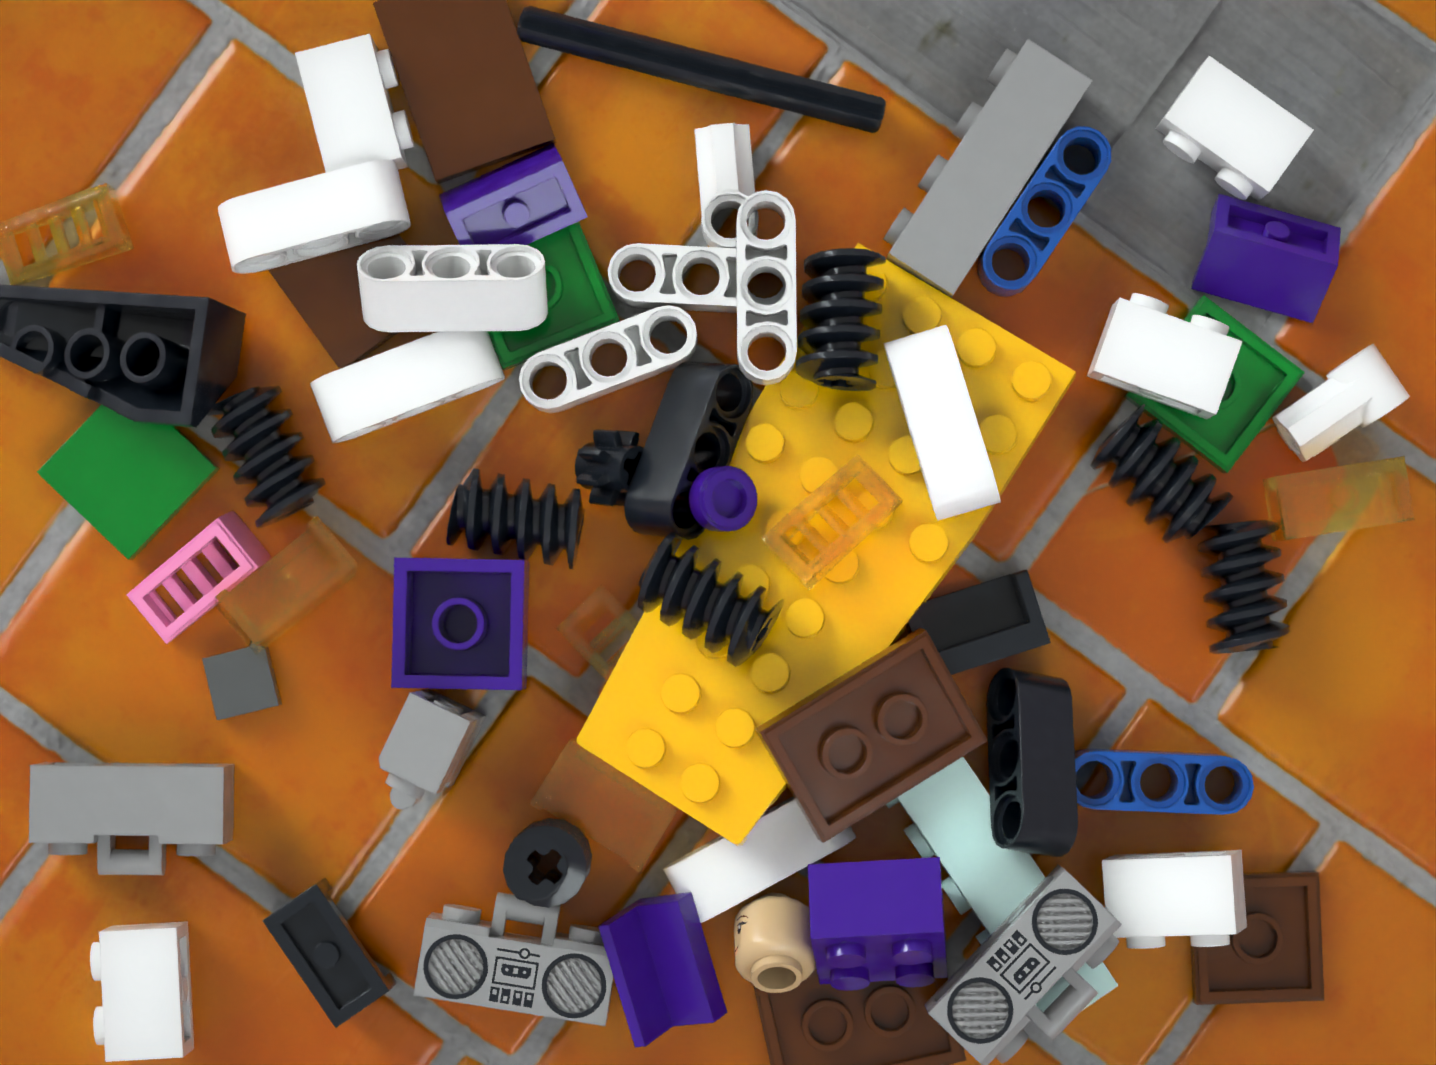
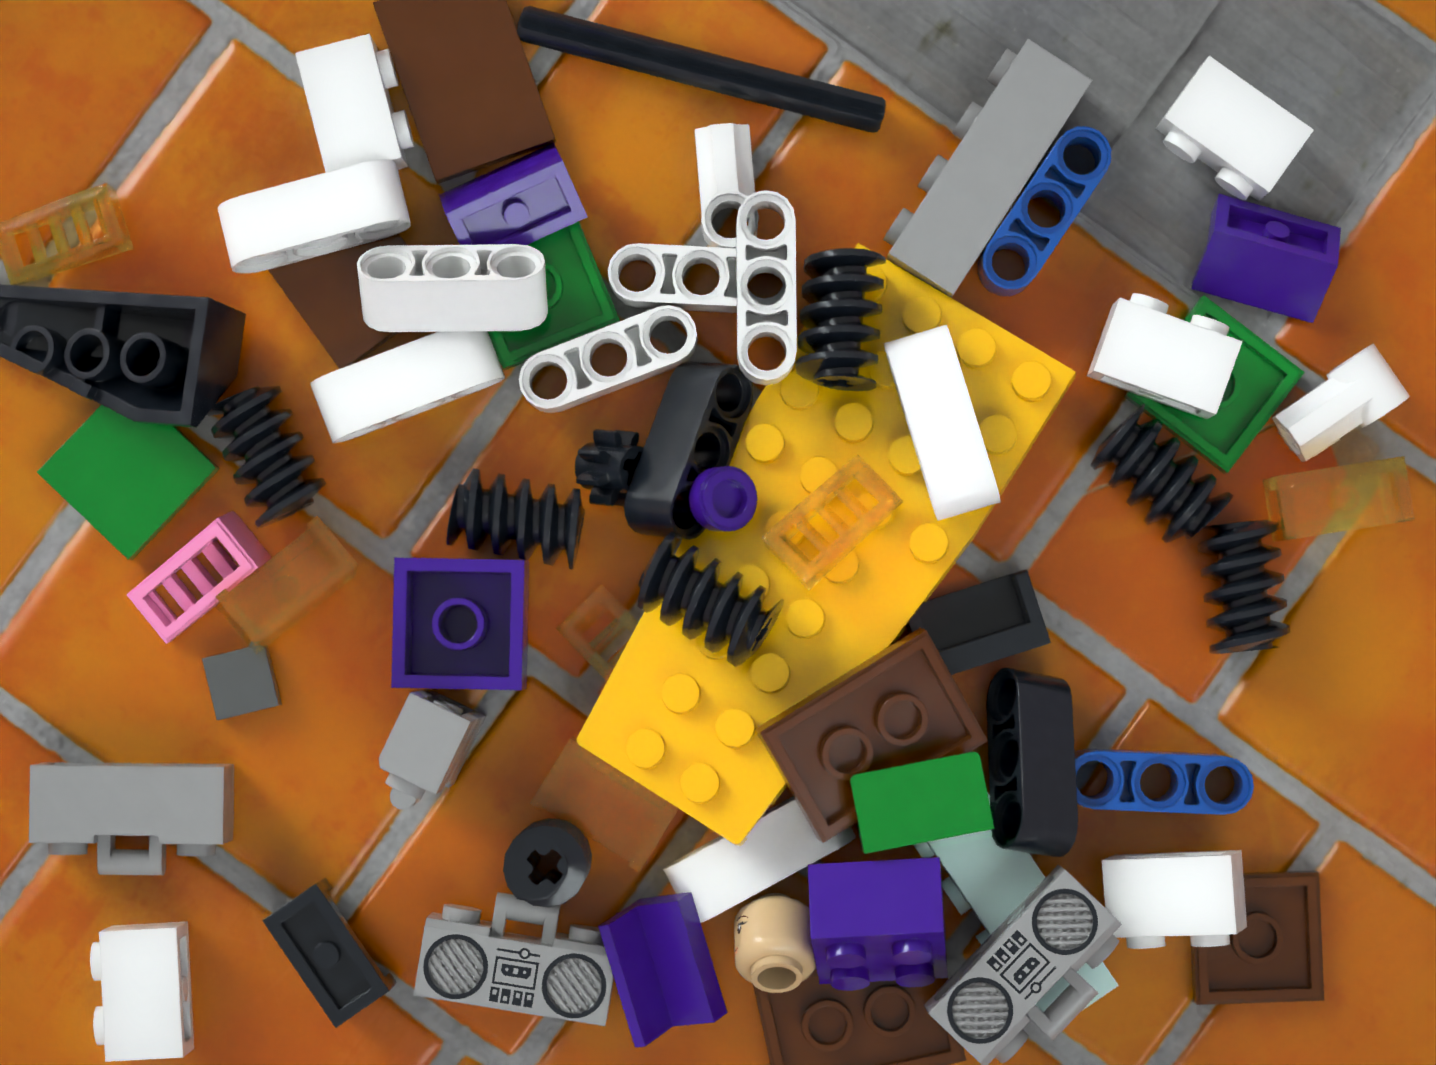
none -> green panel [850,752,994,854]

